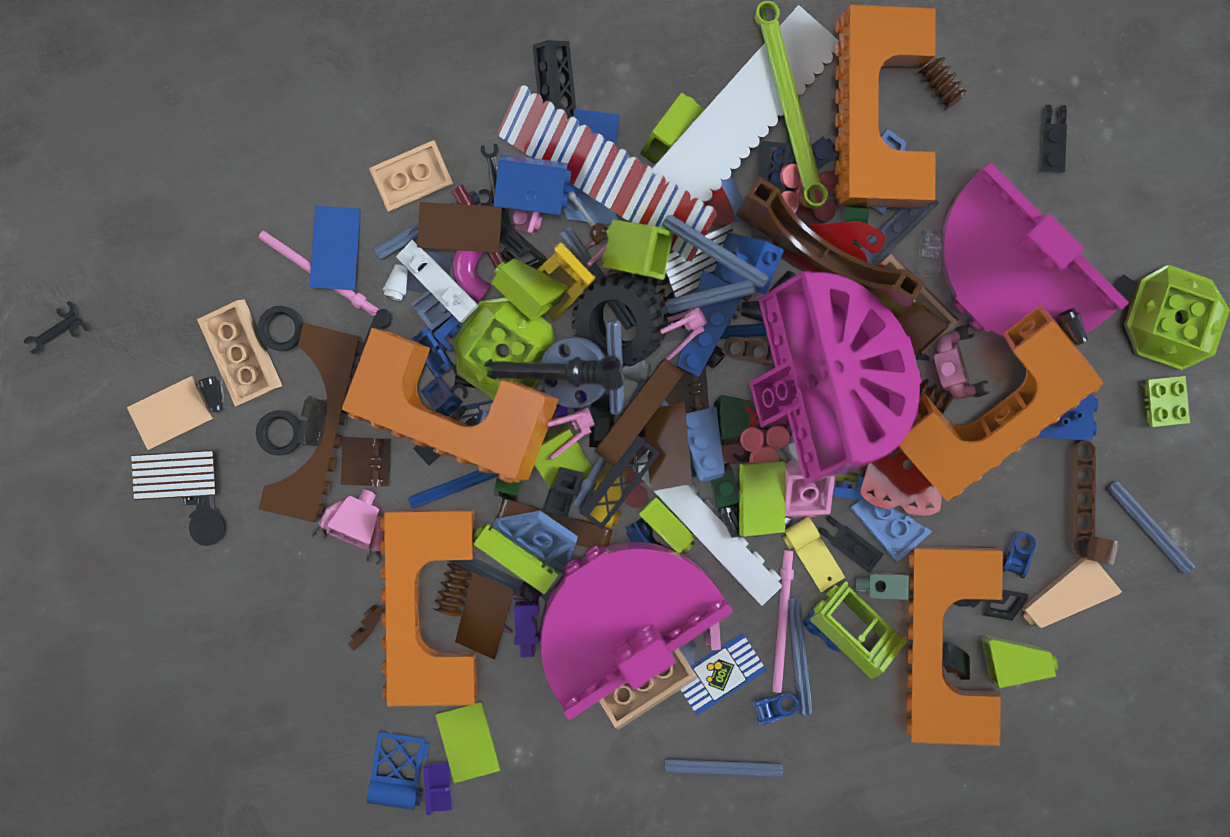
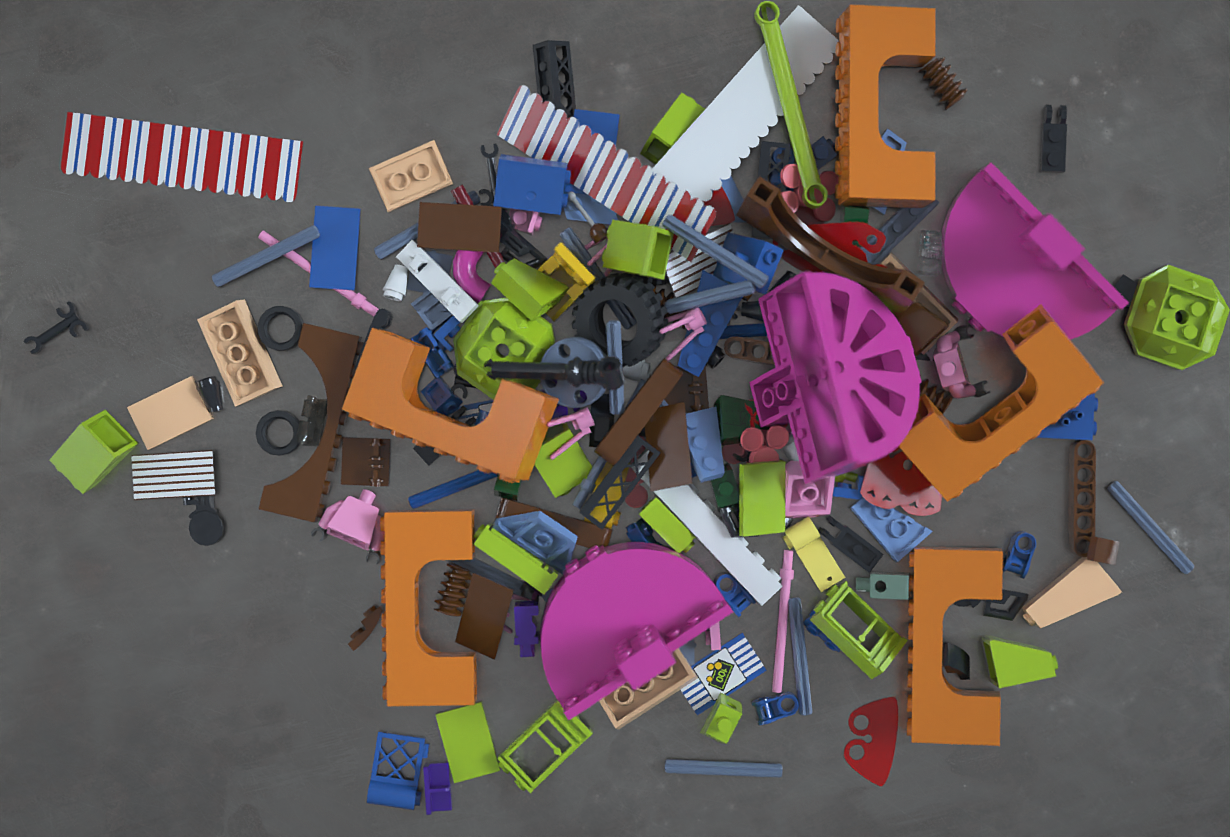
black slope [543,466,583,517] -> none
black cone [1057,308,1088,346] -> none
lime hinge [1143,376,1190,427] -> none
none -> lime slope [50,410,138,494]
none -> sticker [61,112,303,202]
none -> sand blue axle [212,226,320,287]
none -> lime door [497,700,593,793]
none -> lime torso [700,692,742,744]
none -> blue piece [714,572,756,617]
none -> red piece [844,697,898,786]

